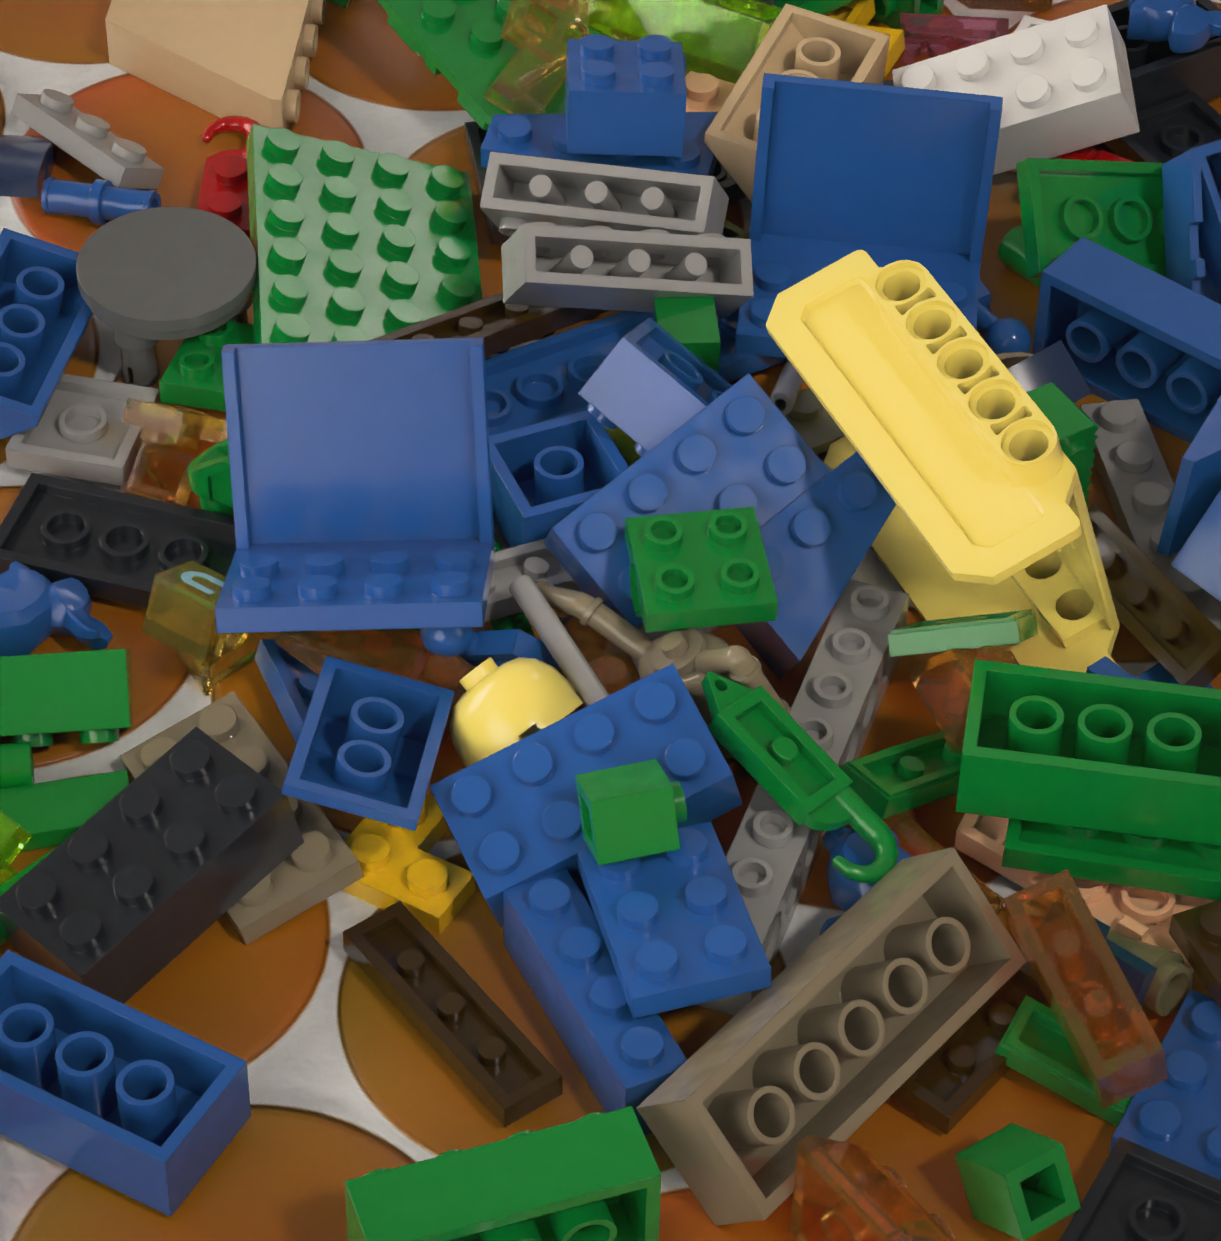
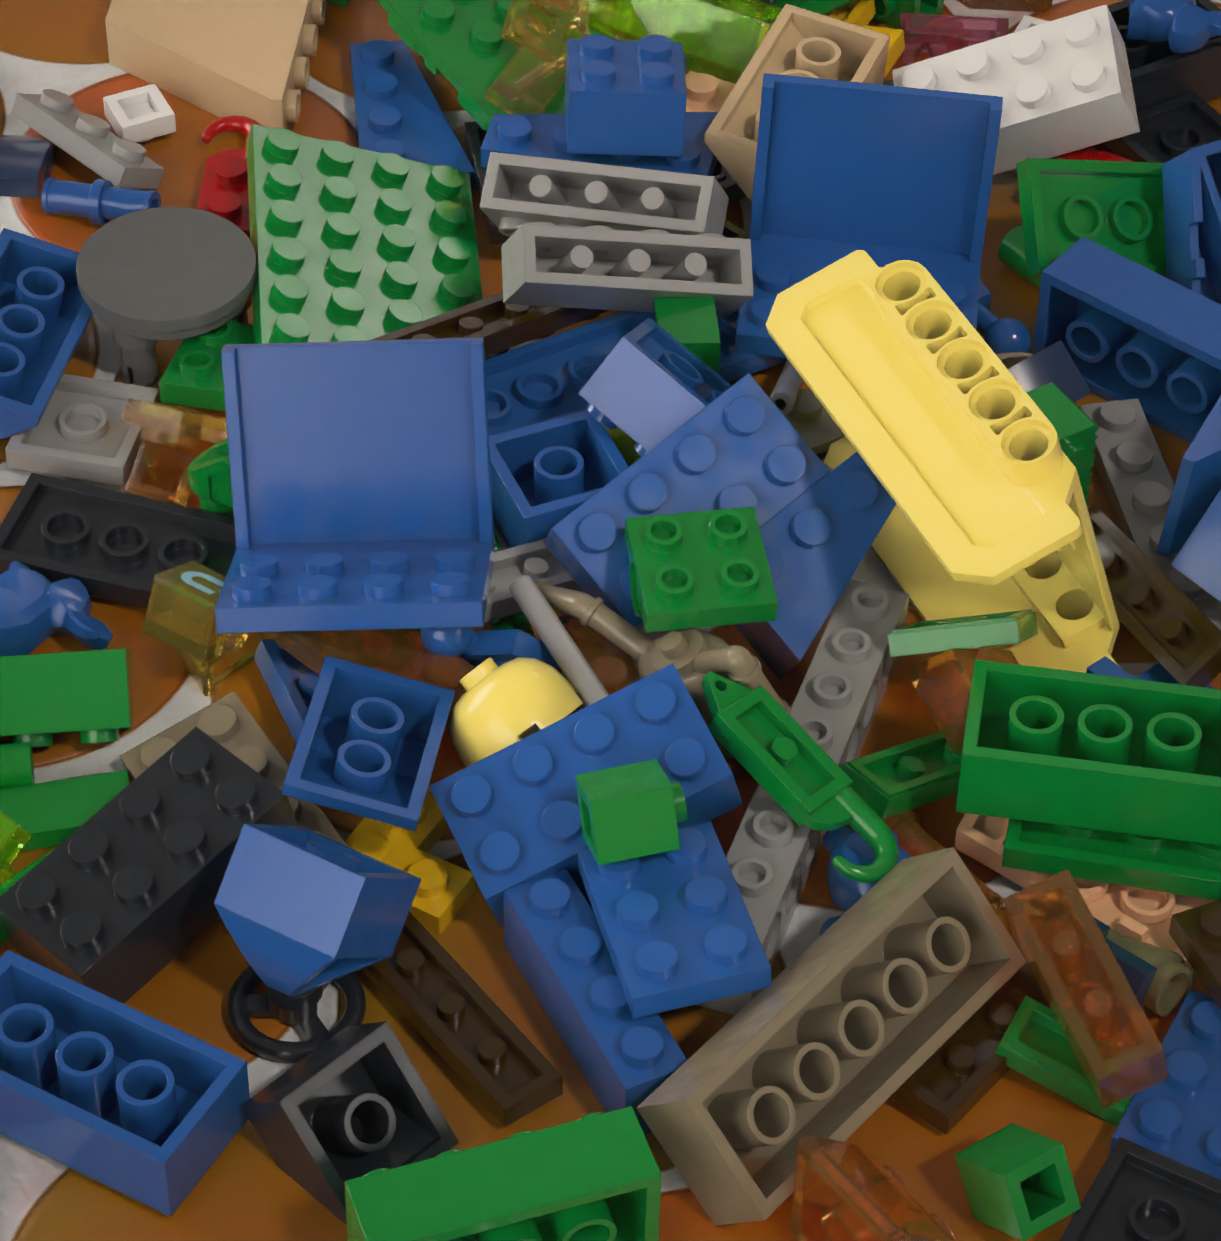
none -> white plate [103,83,176,143]
none -> blue piece [214,824,421,1063]
none -> black slope [241,1021,459,1225]
none -> blue wing [350,39,475,189]

